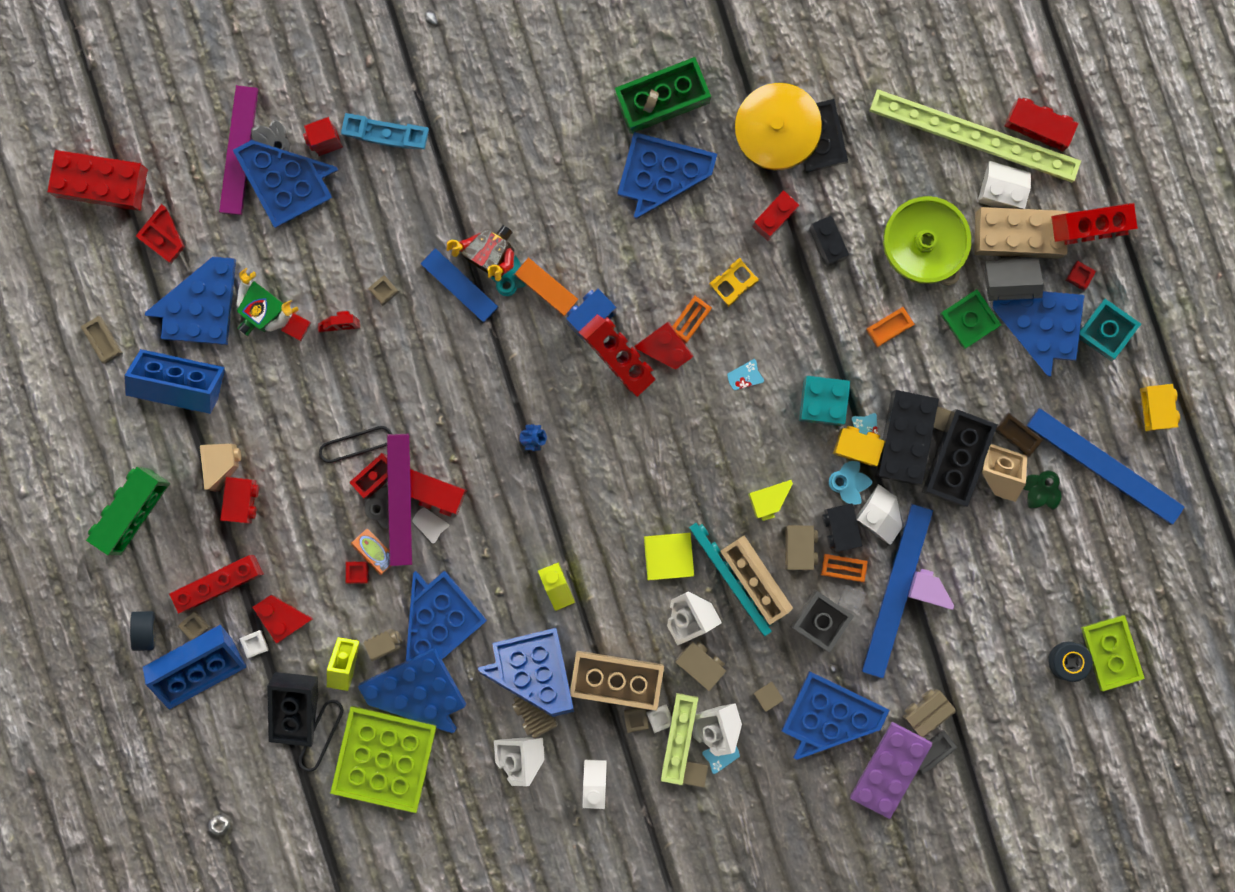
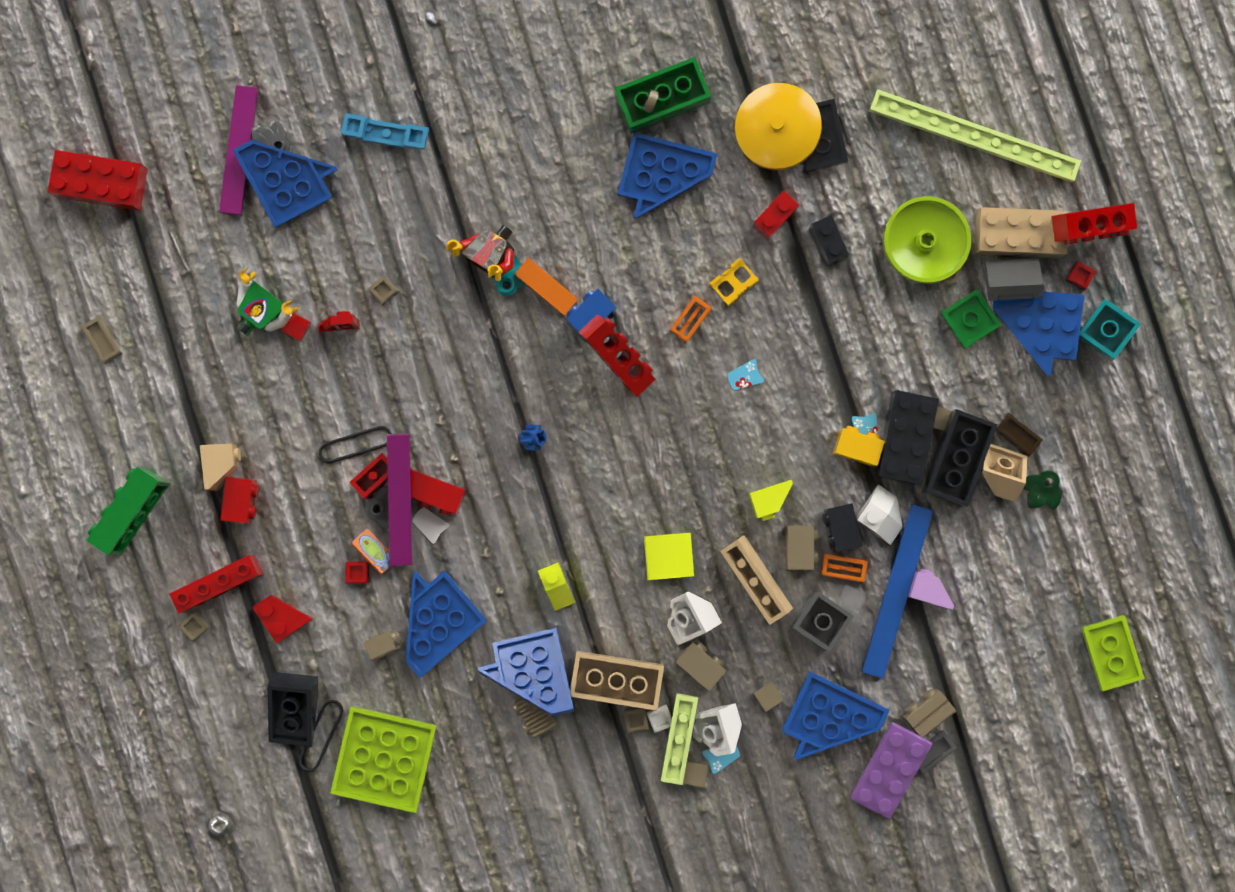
blue slope [124,349,225,414] -> none
black wheel [130,611,156,651] -> none
red wing [136,204,185,264] -> none
blue slope [143,624,247,710] -> none
blue wing [145,257,236,345] -> none
white tile [239,630,269,659] -> none
red brick [303,117,343,156] -> none
neon yellow slope [327,637,359,691] -> none
blue wing [357,648,466,733] -> none
blue tile [421,248,499,323] -> none
white slope [494,737,544,786] -> none
white slope [583,760,607,809] -> none
red wing [634,321,694,370] -> none
teal plate [688,523,772,636] -> none
teal brick [799,376,850,426] -> none
medium azure plate [829,461,872,505] -> none
orange tile [866,306,915,348] -> none
white slope [977,161,1031,209] -> none
red brick [1004,98,1079,152] -> none
blue tile [1026,408,1185,525] -> none
black wheel [1048,641,1093,682] -> none
yellow brick [1140,384,1180,431] -> none

